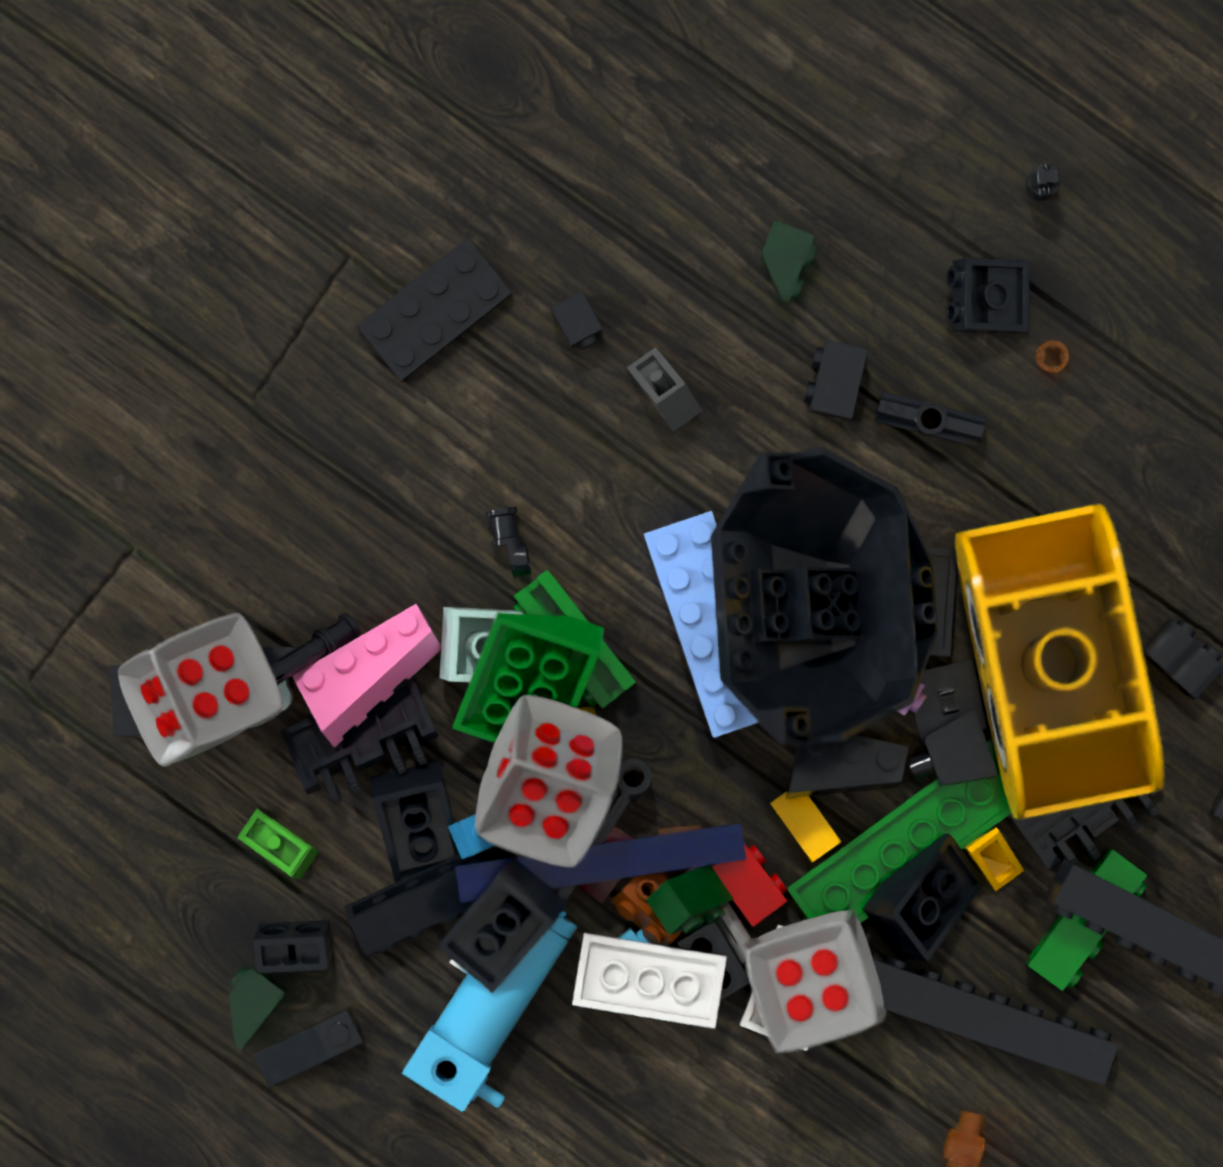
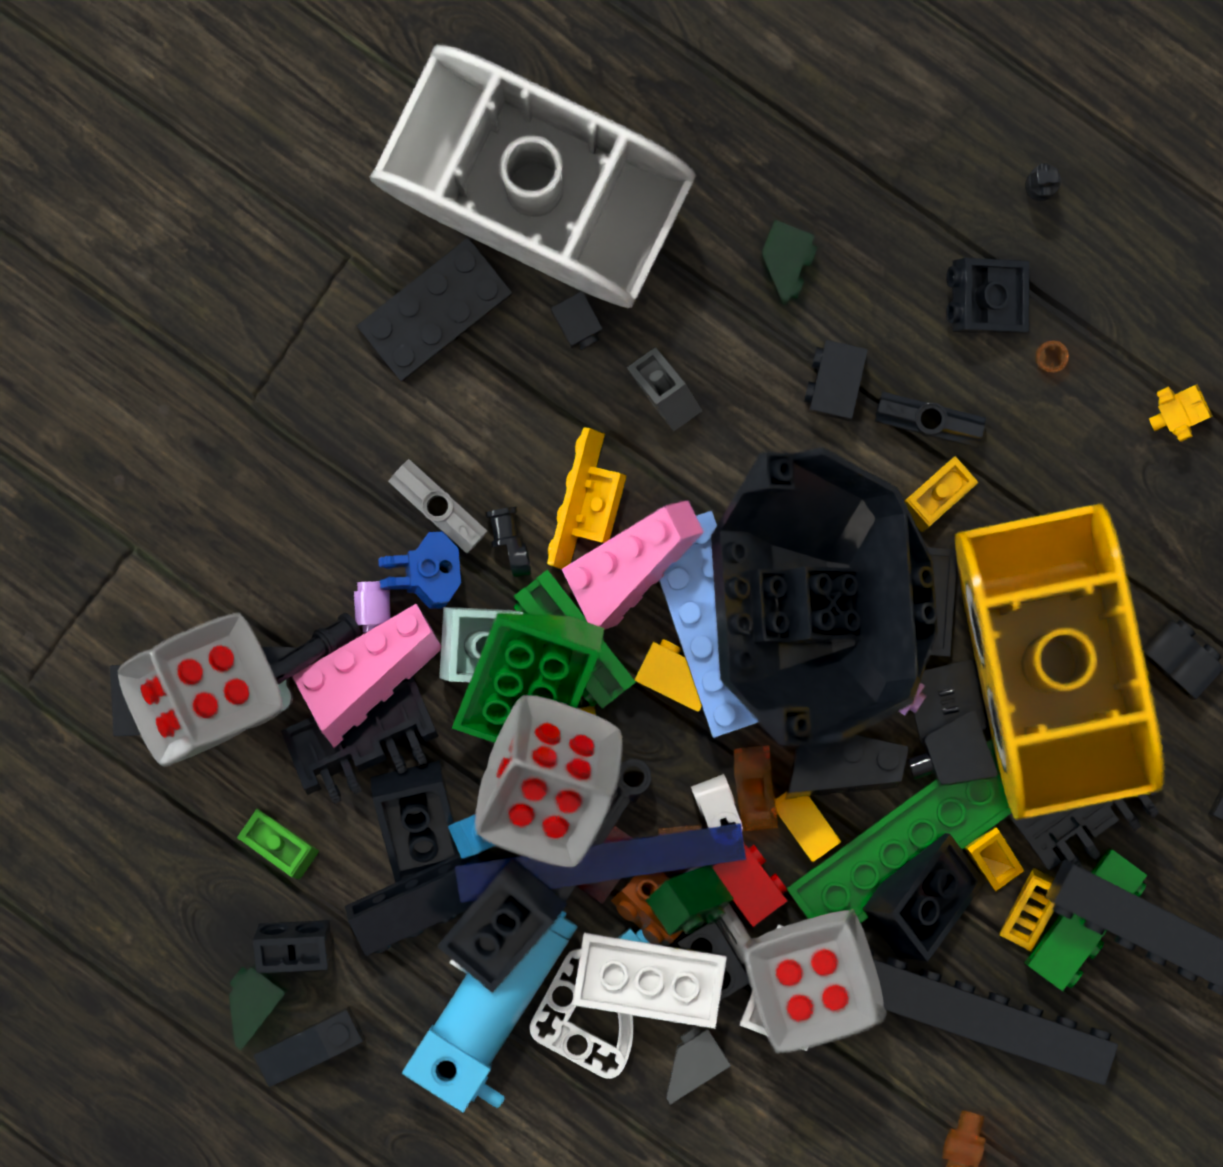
none -> lavender brick [354,581,391,632]
none -> white brick [370,46,696,308]
none -> blue hinge [378,532,461,609]
none -> light grey piece [388,459,488,554]
none -> white beam [530,948,633,1079]
none -> yellow bracket [547,427,627,569]
none -> bright pink wedge [562,500,704,629]
none -> yellow slope [635,639,702,712]
none -> dark grey slope [666,1026,731,1105]
none -> white piece [691,774,743,845]
none -> clear orange slope [734,745,778,831]
none -> yellow slope [904,456,979,532]
none -> yellow slope [999,868,1054,951]
none -> yellow piece [1149,384,1212,442]

